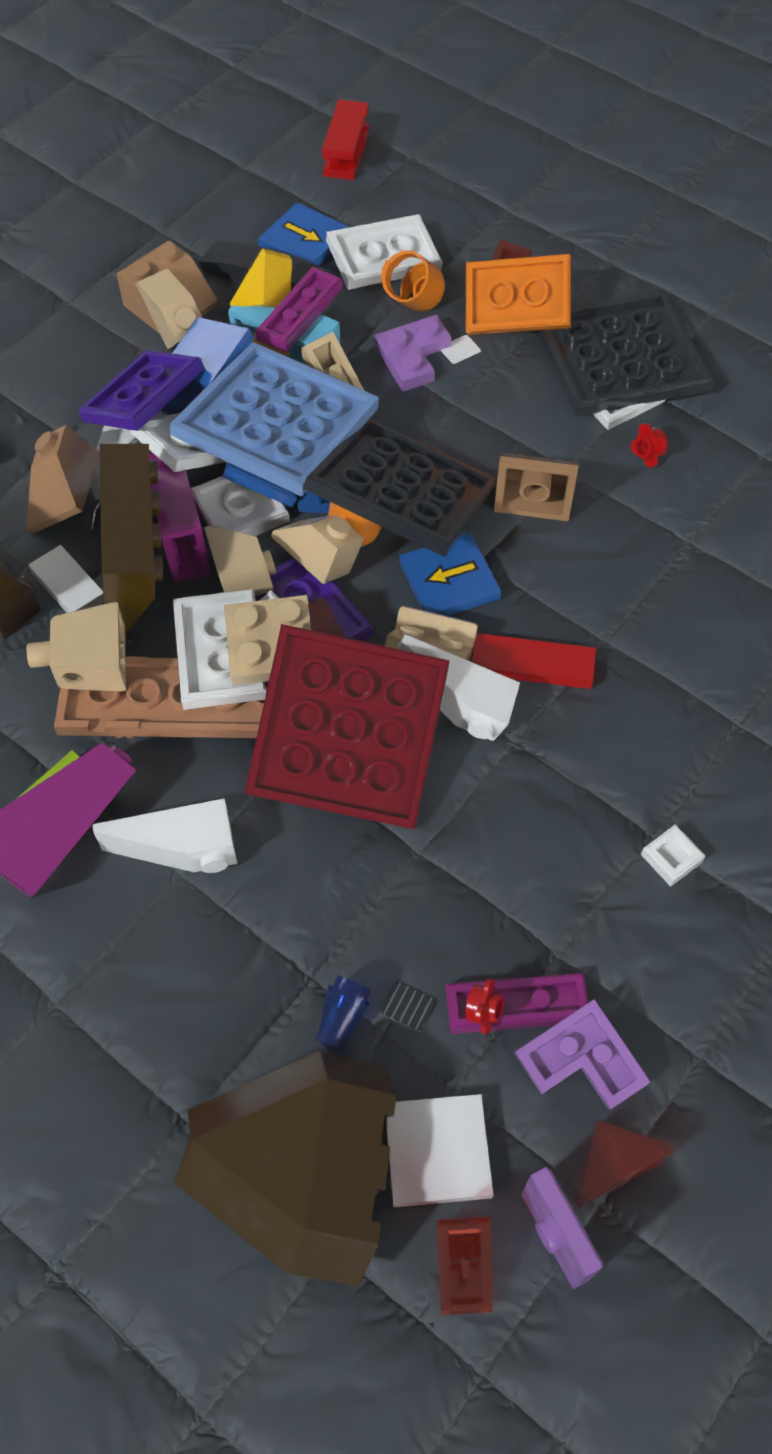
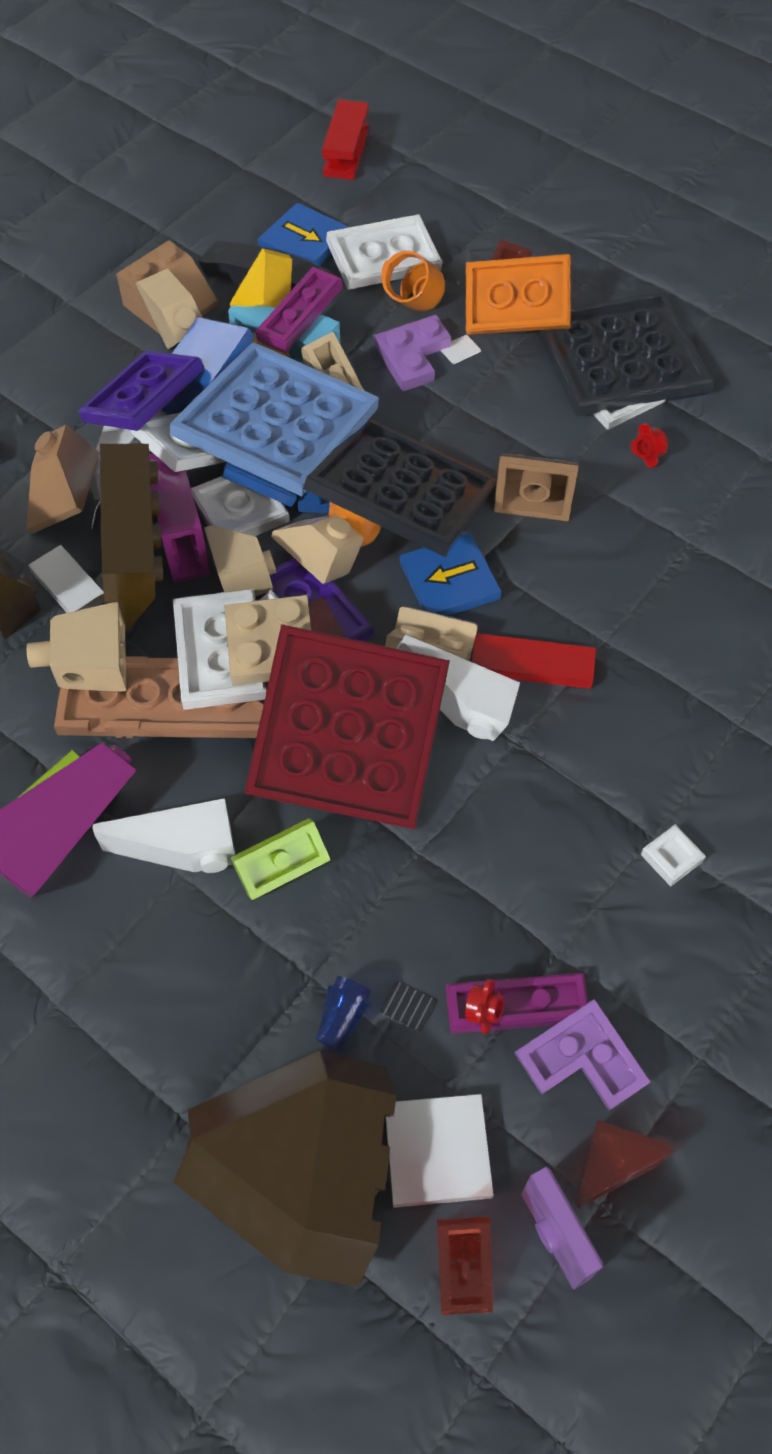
none -> lime plate [230,818,331,900]

